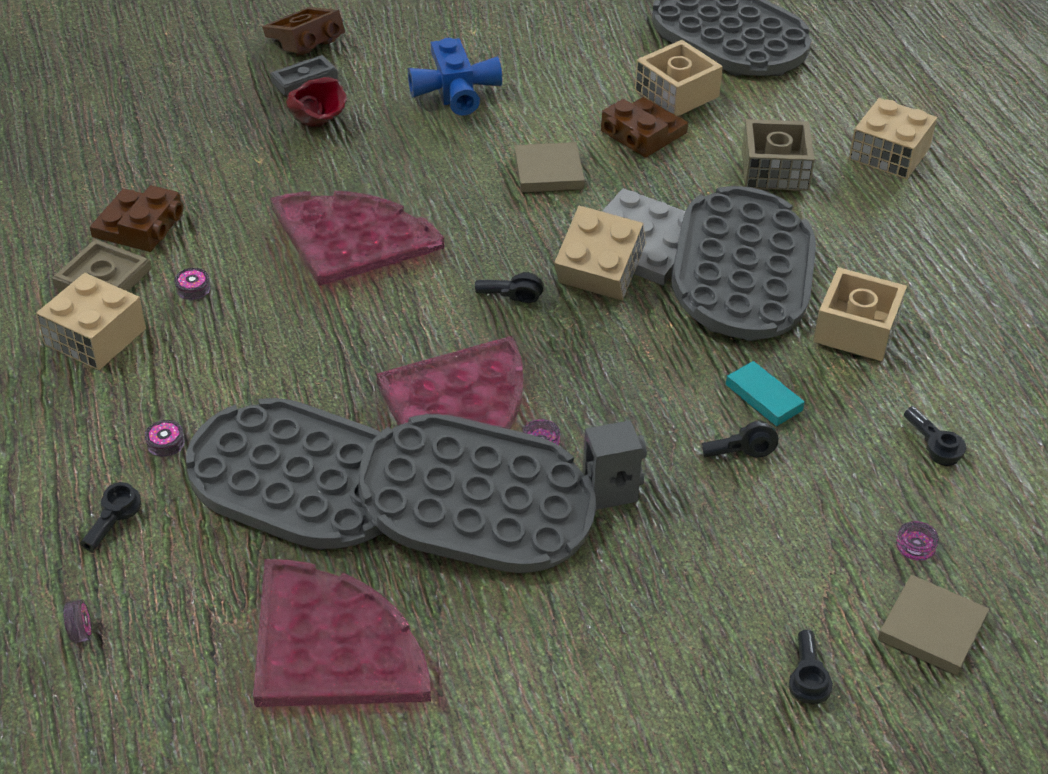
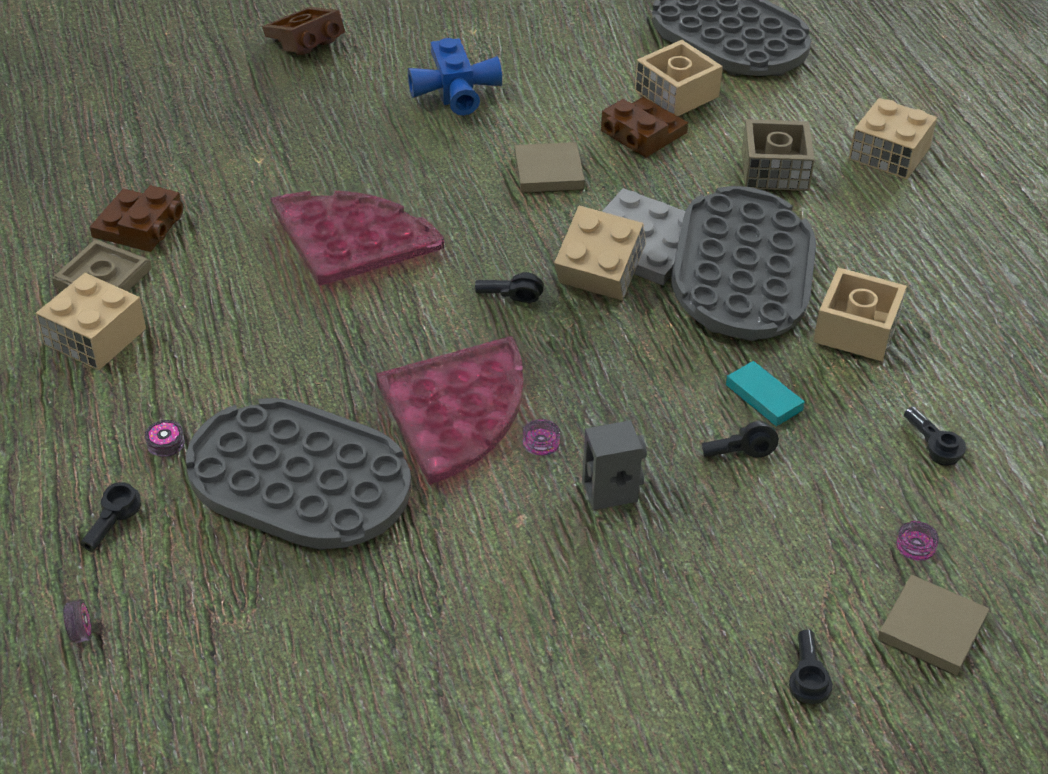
tile [174,268,211,300] -> none
clear pink plate [253,559,431,707] -> none
dark grey plate [270,55,338,96] -> none
dark red hair [286,77,347,127] -> none
dark grey plate [358,414,596,573] -> none

